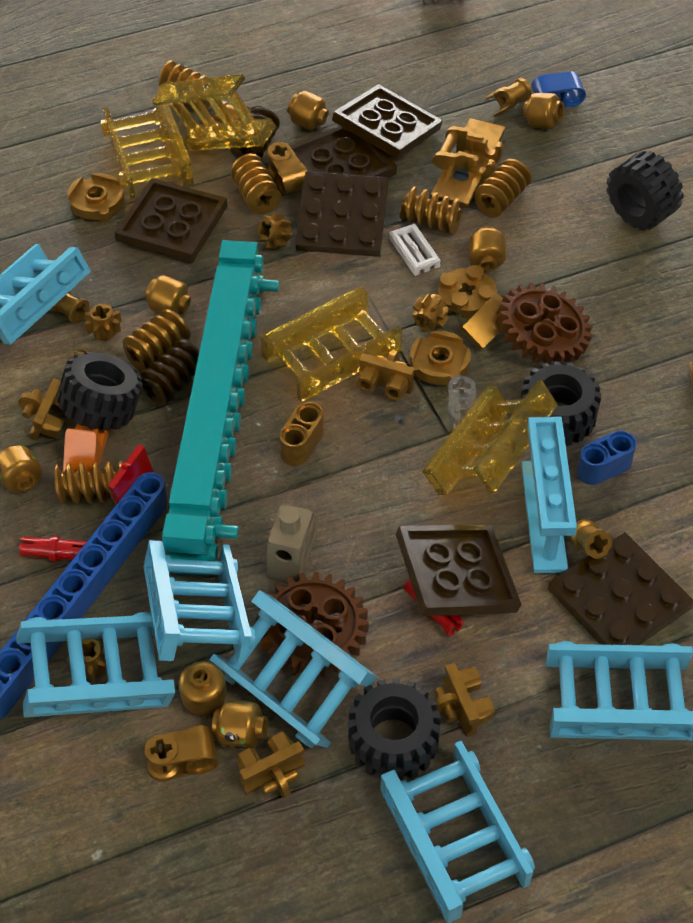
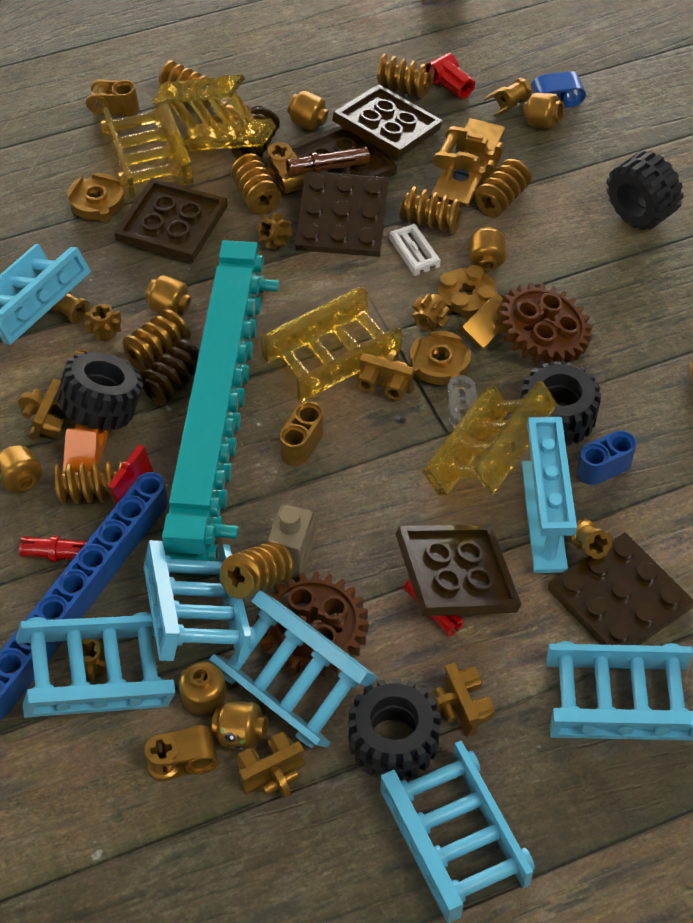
none -> pearl gold piece [86,79,139,116]
none -> pearl gold piece [220,541,294,599]
none -> reddish brown pin [285,146,370,177]
none -> pearl gold piece [377,53,434,98]
none -> red piece [426,53,476,99]

